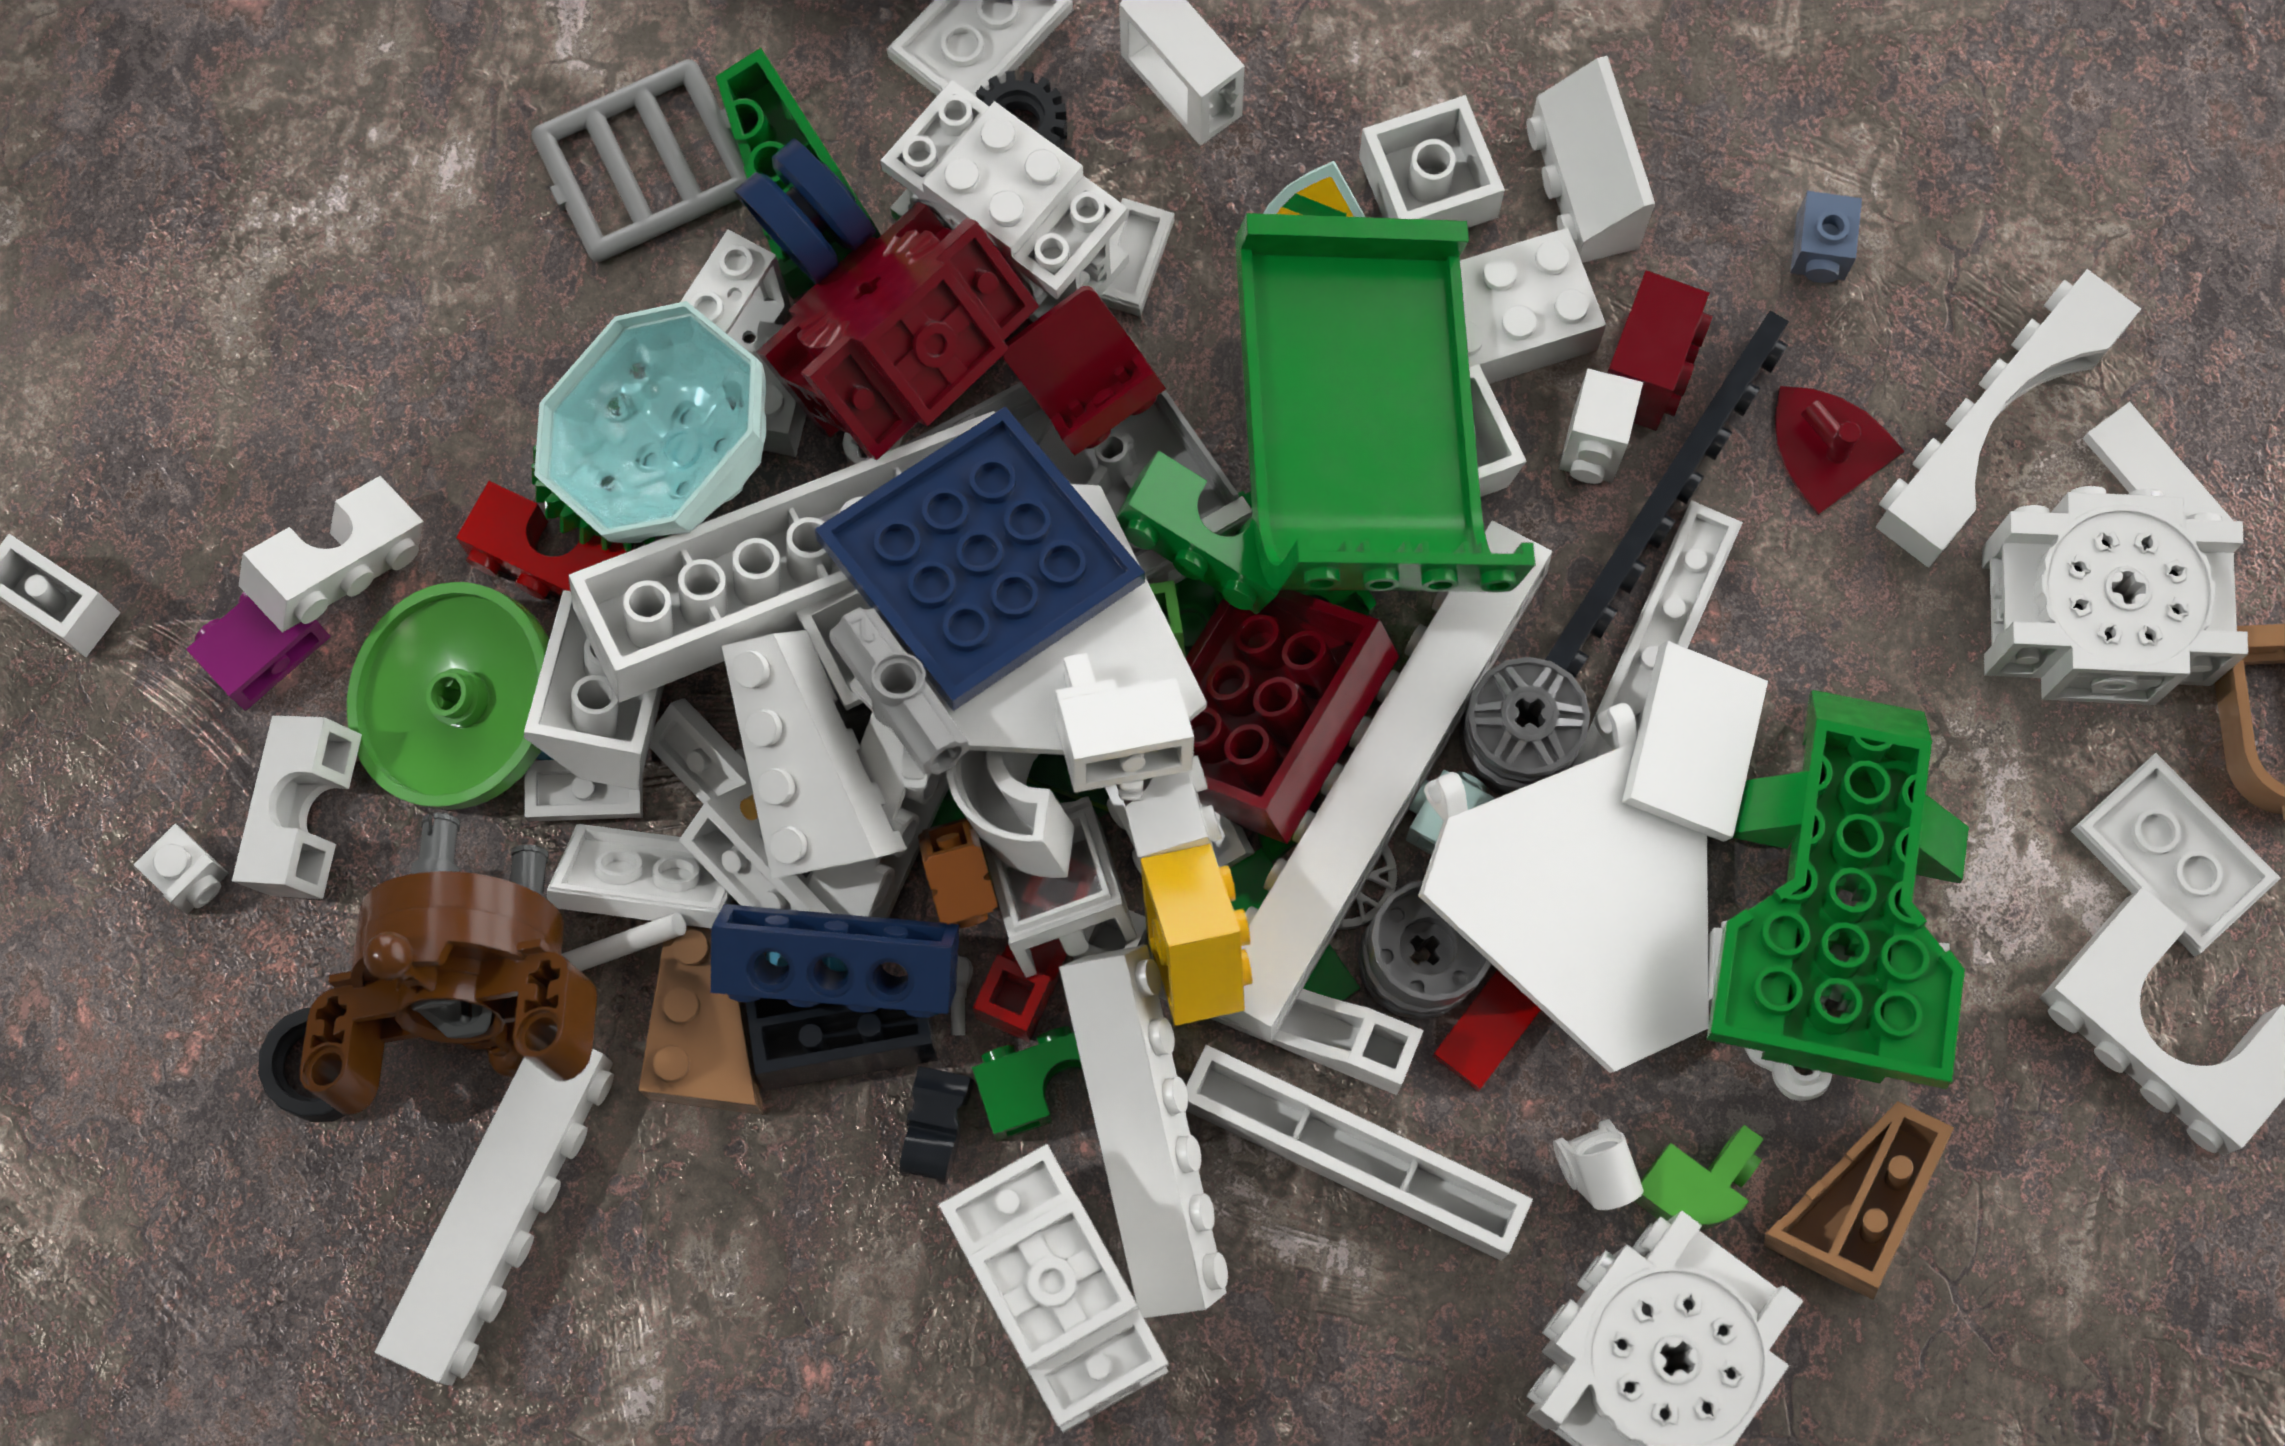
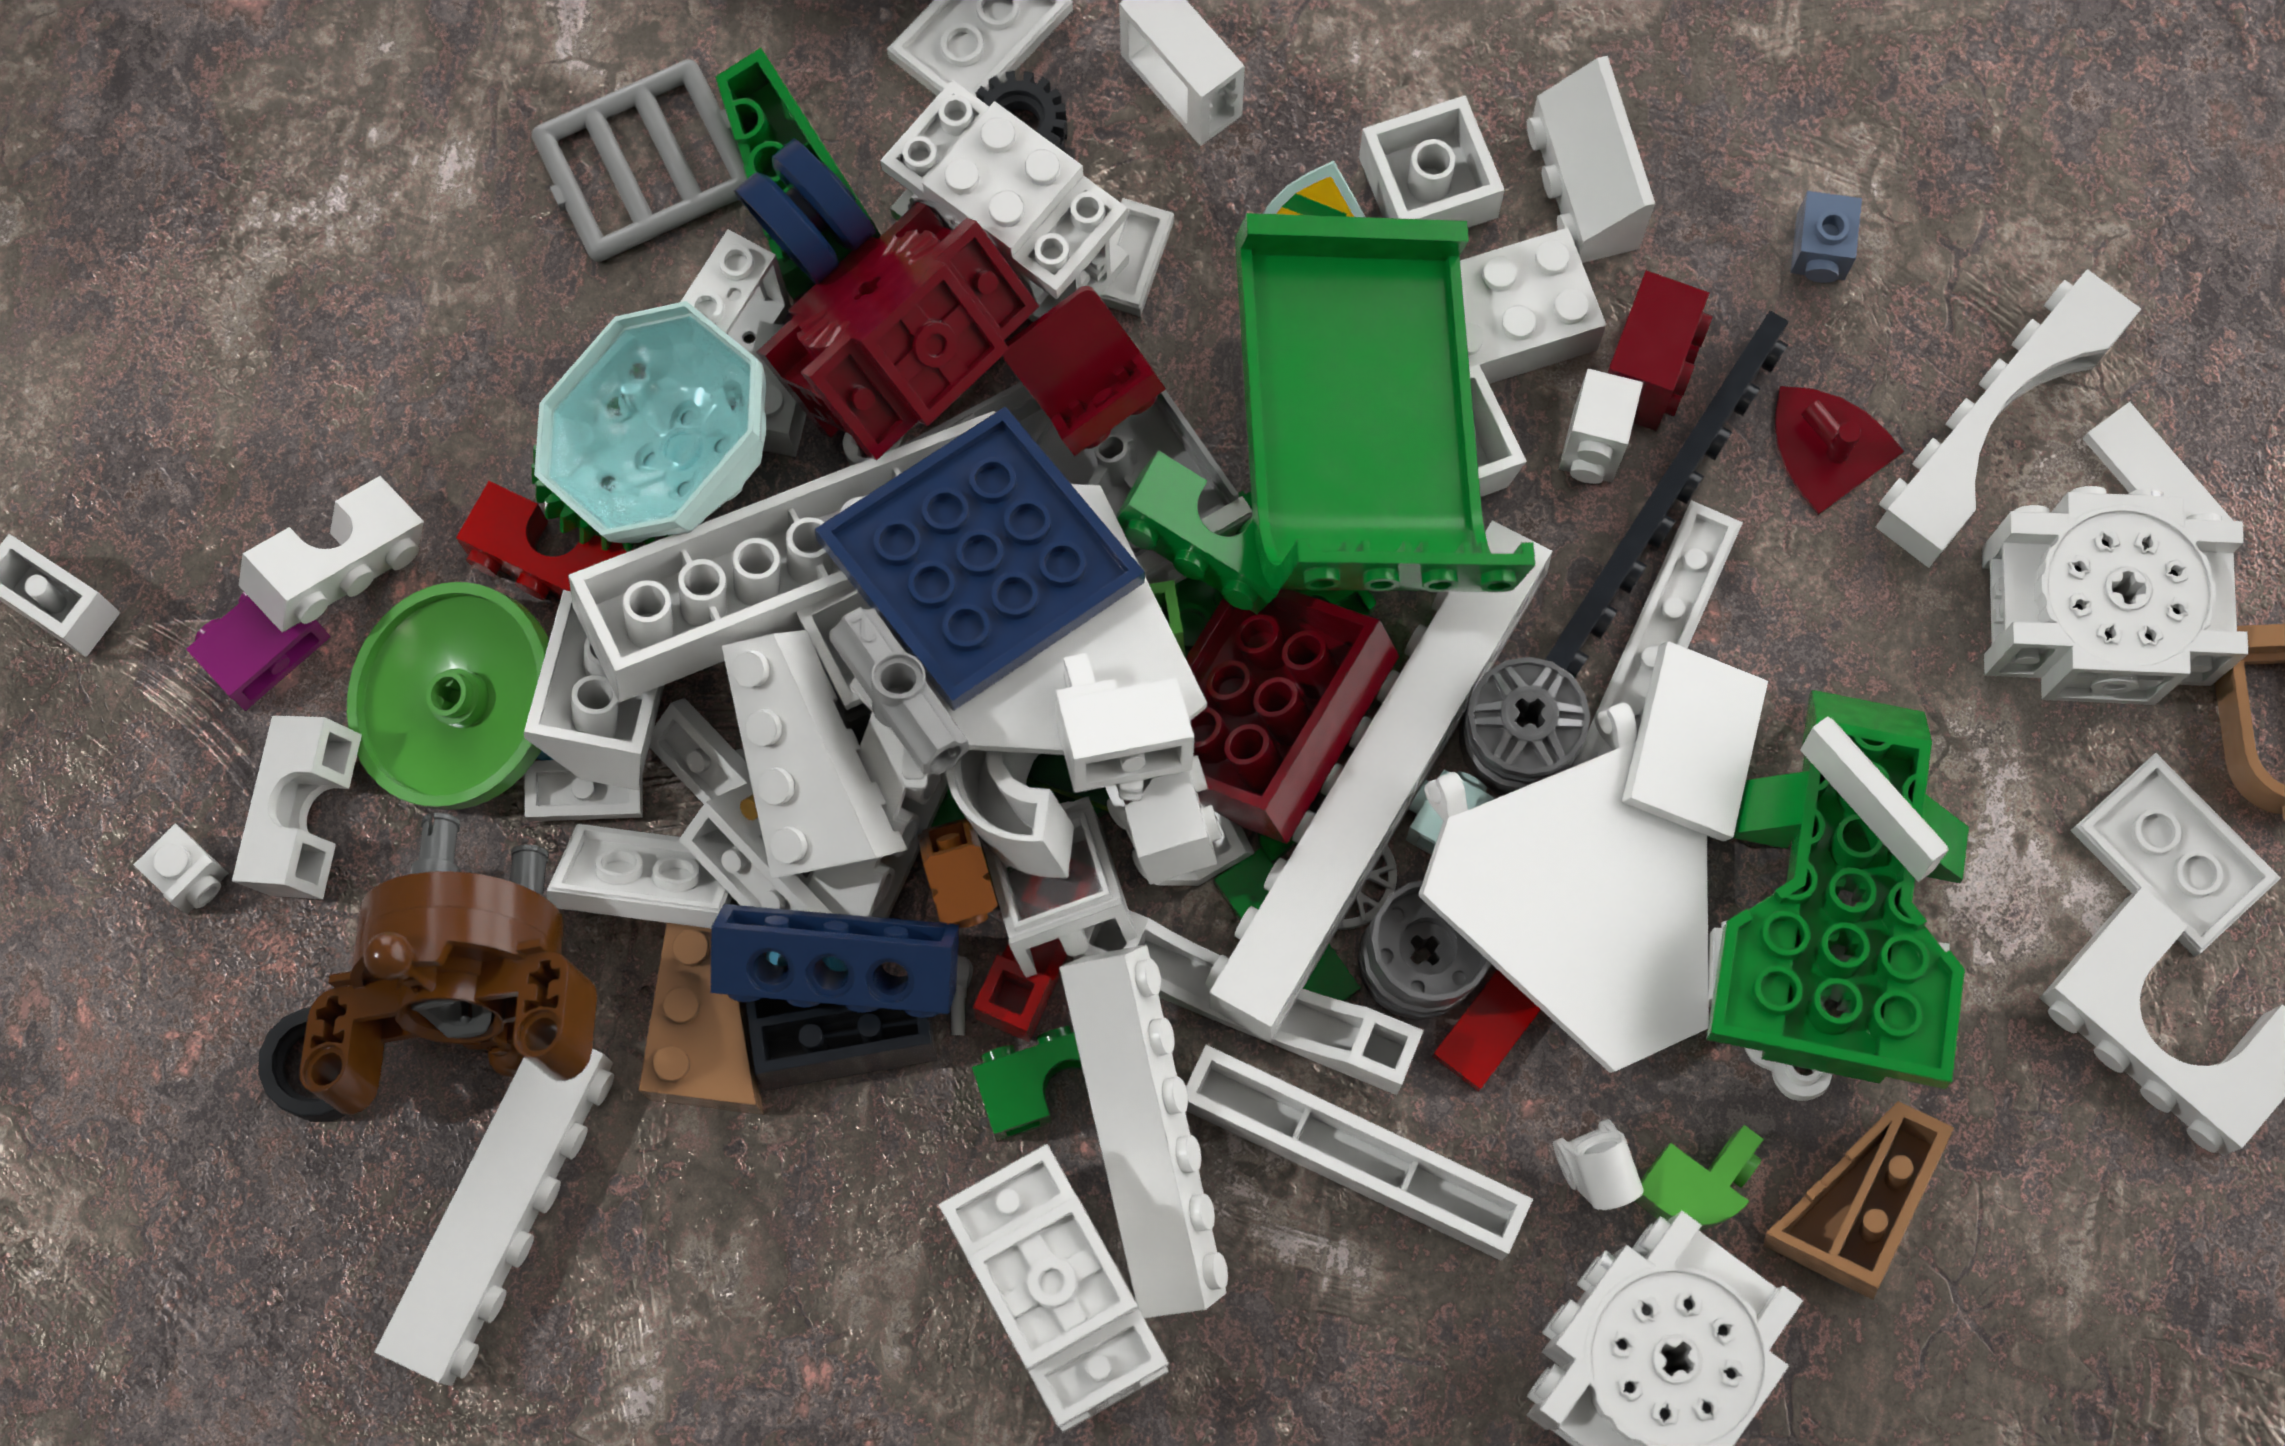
white bar [561,913,686,971] -> none
black leg [899,1066,975,1185] -> none
yellow brick [1140,844,1253,1026] -> none
none -> white tile [1800,716,1949,882]

